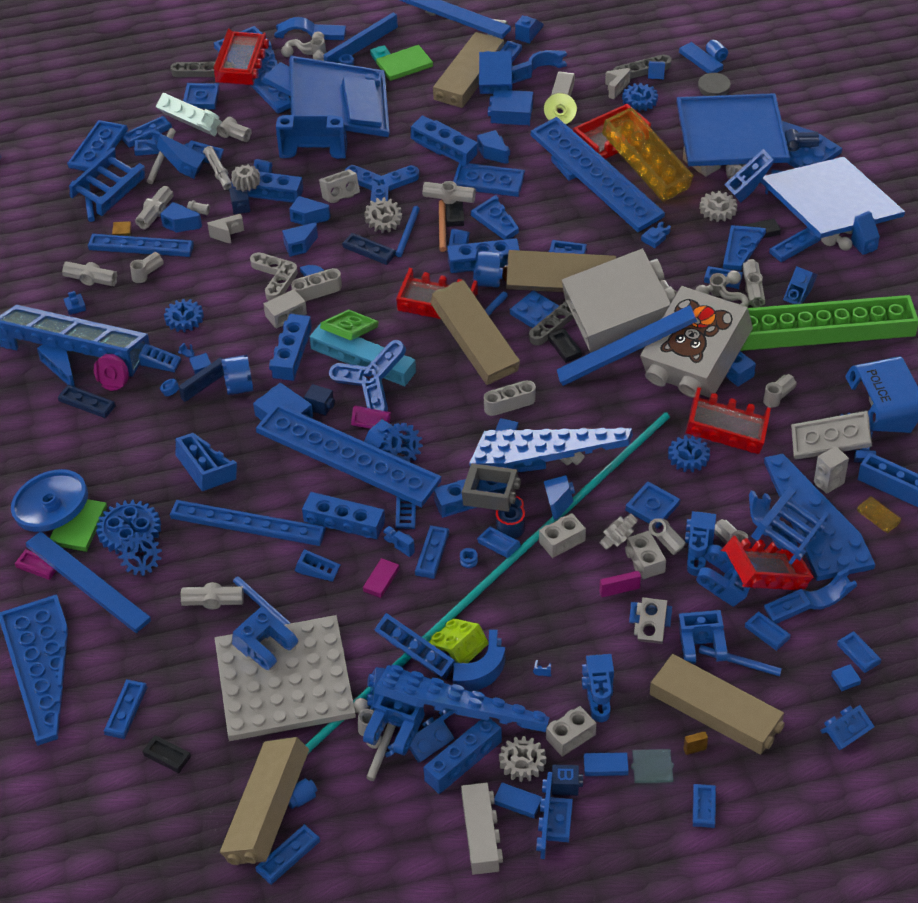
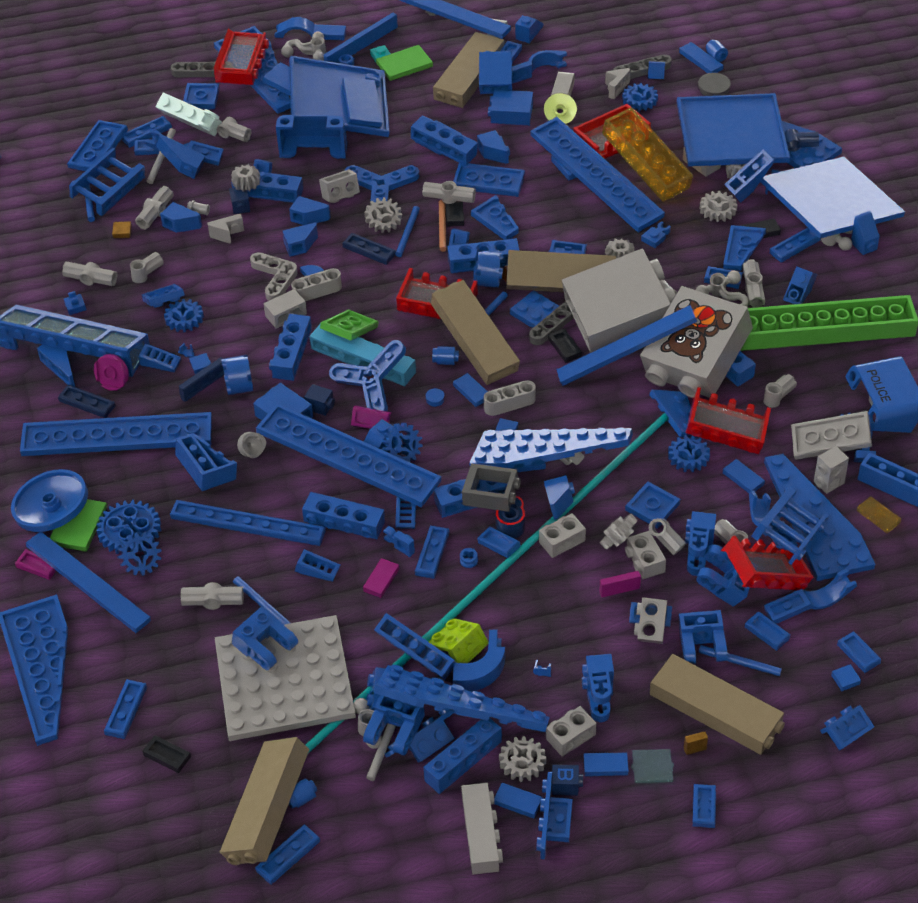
blue tile [88,234,194,257] -> none
blue tile [160,379,179,396] -> none
light grey pin [203,146,232,190] -> none
none -> blue plate [20,412,212,456]
none -> blue plate [141,284,185,308]
none -> light grey piece [237,432,266,458]
none -> blue tile [426,388,445,407]
none -> blue brick [432,346,459,365]
none -> blue tile [453,373,488,407]
none -> light grey gear [605,238,635,258]
none -> blue wing [649,389,698,438]
none -> blue tile [723,459,765,493]

